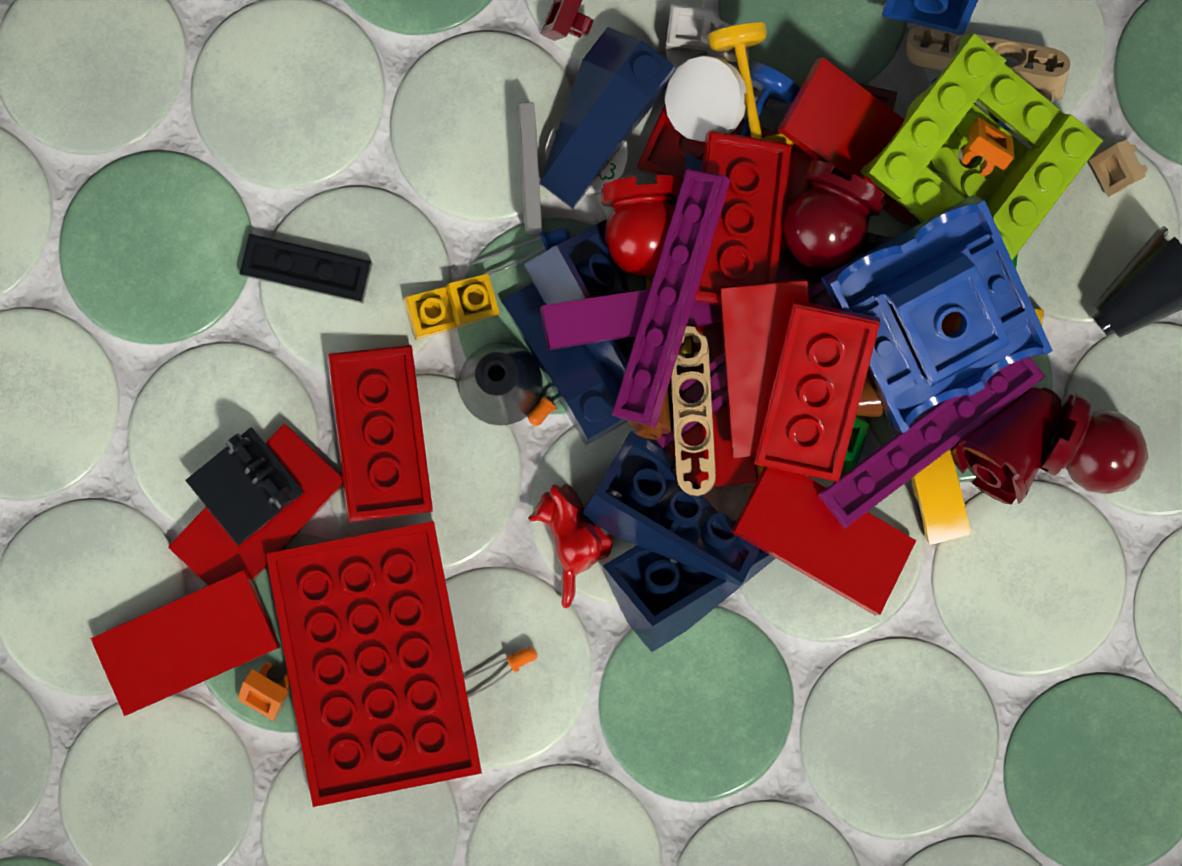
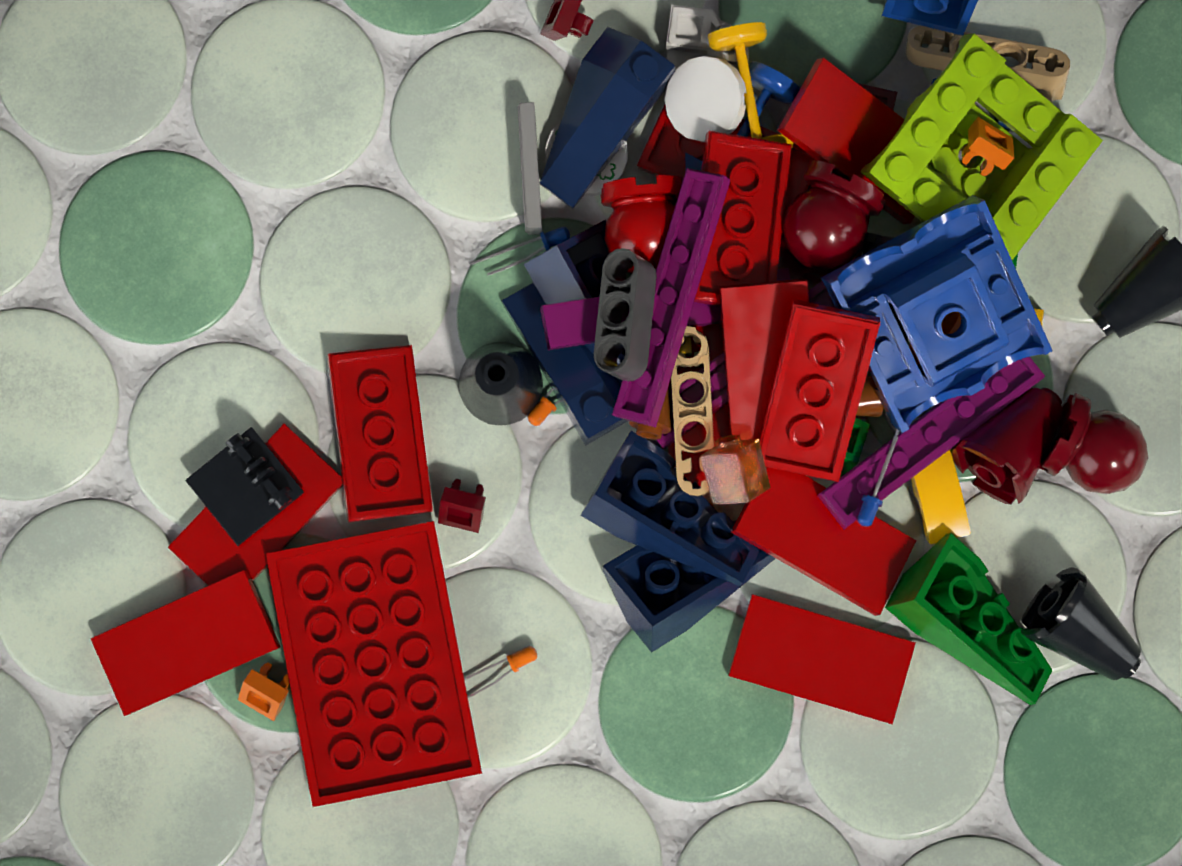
black tile [239,234,373,304] -> none
yellow slope [403,274,500,340] -> none
red animal [528,483,612,608] -> none
tan tile [1089,139,1148,197] -> none
none -> dark red tile [438,479,486,533]
none -> dark grey beam [594,248,656,382]
none -> clear orange brick [700,435,771,505]
none -> red tile [728,594,916,725]
none -> blue piece [857,429,899,526]
none -> green wedge [885,533,1053,705]
none -> black cone [1021,567,1141,680]

